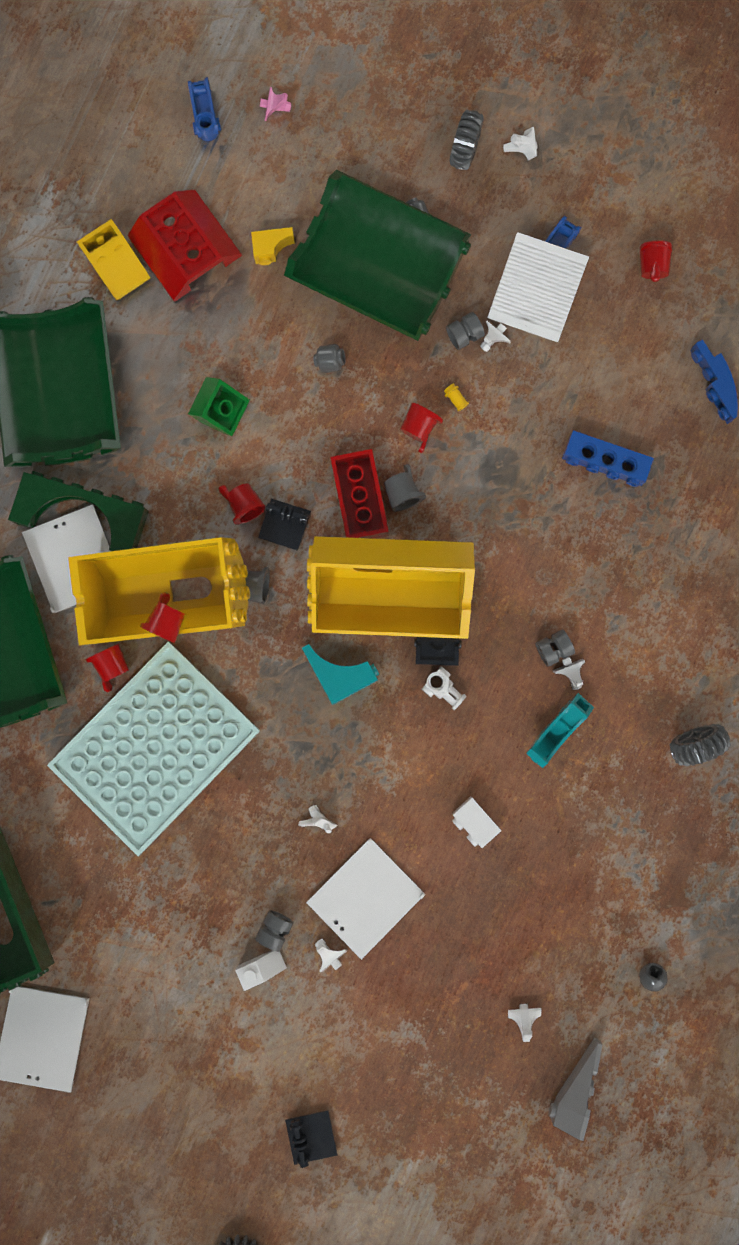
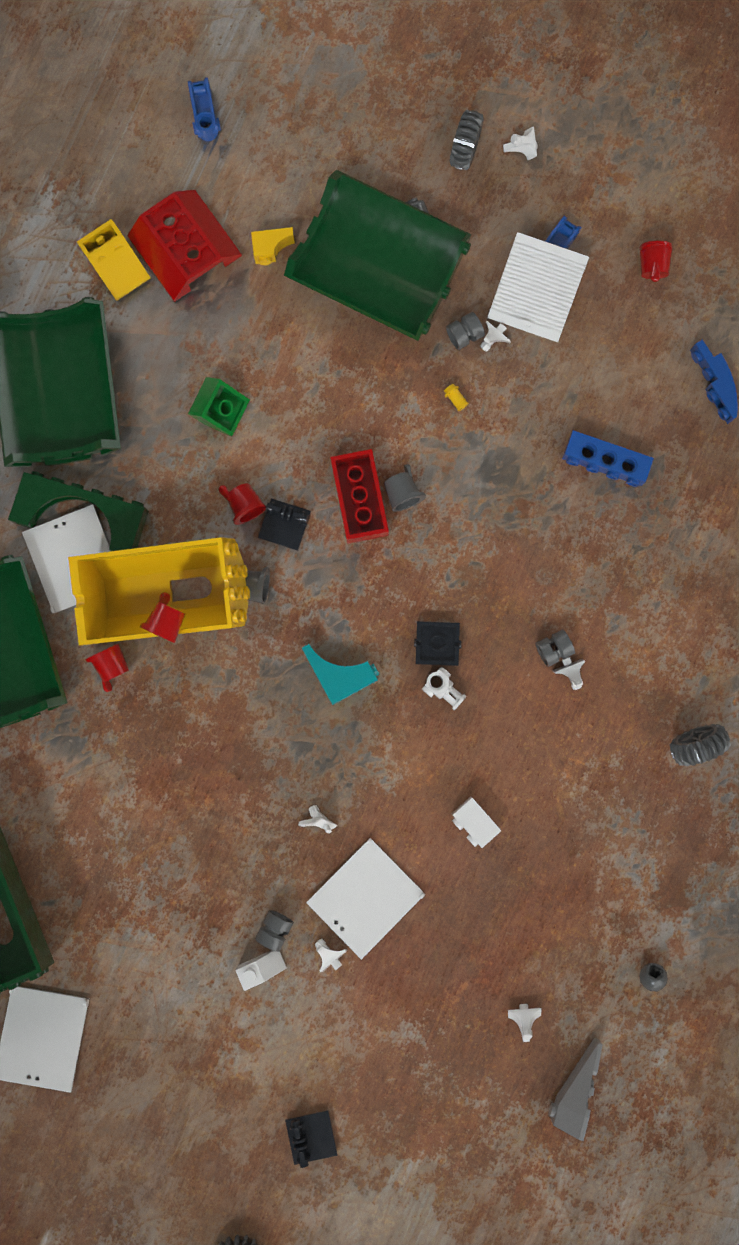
light aqua plate [47,642,260,856] -> none
bright pink piece [260,87,291,121] -> none
yellow panel [307,536,475,639] -> none
dark grey head [313,344,346,373] -> none
red hat [400,403,443,453] -> none
teal arch [526,693,594,768] -> none

